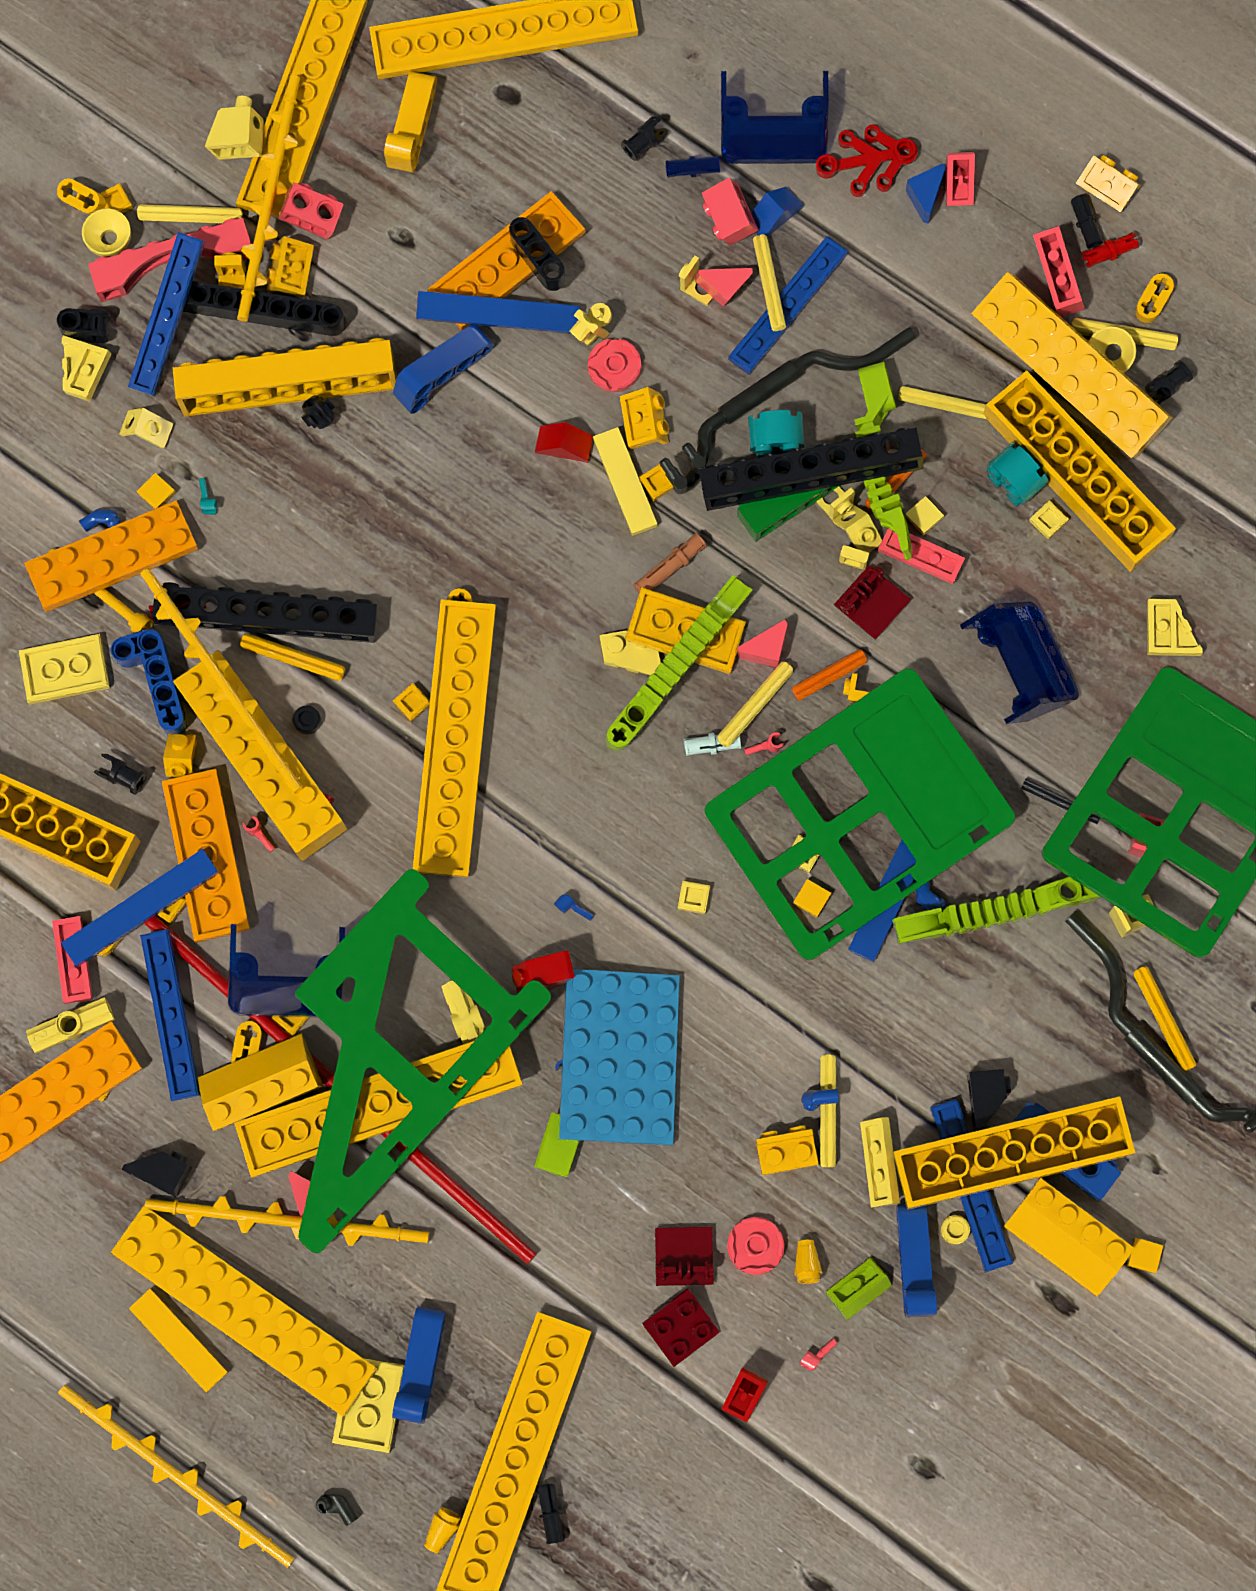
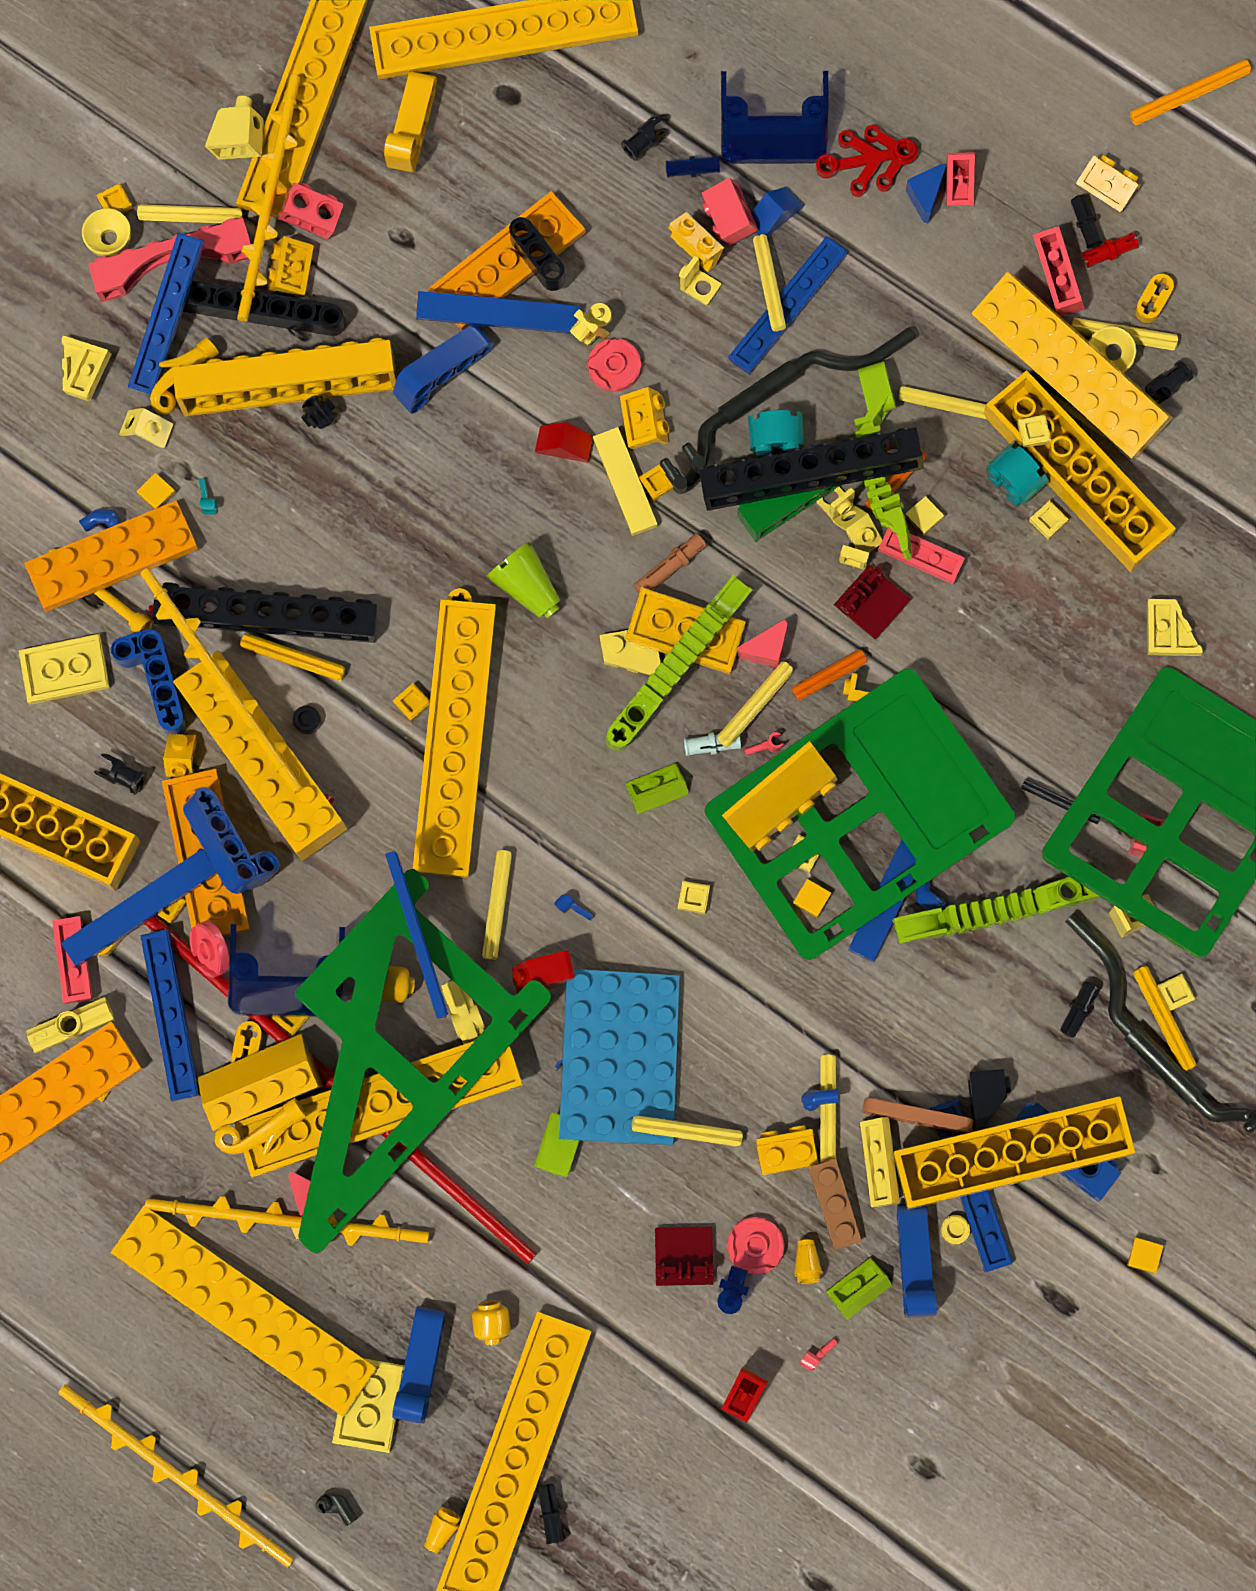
yellow beam [57,178,105,215] -> none
black piece [57,308,111,343] -> none
black slope [121,1151,192,1198] -> none
yellow tile [129,1289,229,1393] -> none
yellow bracket [214,252,246,289] -> none
coral hand [243,816,275,852] -> none
dark red hinge [642,1288,720,1367] -> none
coral slope [695,268,753,307] -> none
clear blue windscreen [960,601,1079,724] -> none
yellow slope [1003,1178,1135,1297] -> none
none -> yellow plant [150,337,219,415]
none -> blue beam [183,787,280,894]
none -> coral tile [189,921,229,978]
none -> yellow plant [215,1098,307,1155]
none -> yellow head [381,965,415,1003]
none -> blue tile [385,851,449,1019]
none -> yellow head [471,1300,511,1345]
none -> light yellow axle [482,850,512,960]
none -> lime cone [487,541,560,618]
none -> lime slope [625,763,689,814]
none -> light yellow axle [632,1115,743,1146]
none -> yellow bracket [668,212,724,272]
none -> clear blue hips [717,1266,749,1314]
none -> yellow slope [722,741,838,852]
none -> medium nougat plate [808,1158,862,1250]
none -> nougat beam [862,1098,973,1134]
none -> light yellow tile [1017,415,1051,448]
none -> black axle [1060,982,1100,1038]
none -> light orange axle [1129,59,1252,125]
none -> light yellow tile [1157,974,1195,1012]

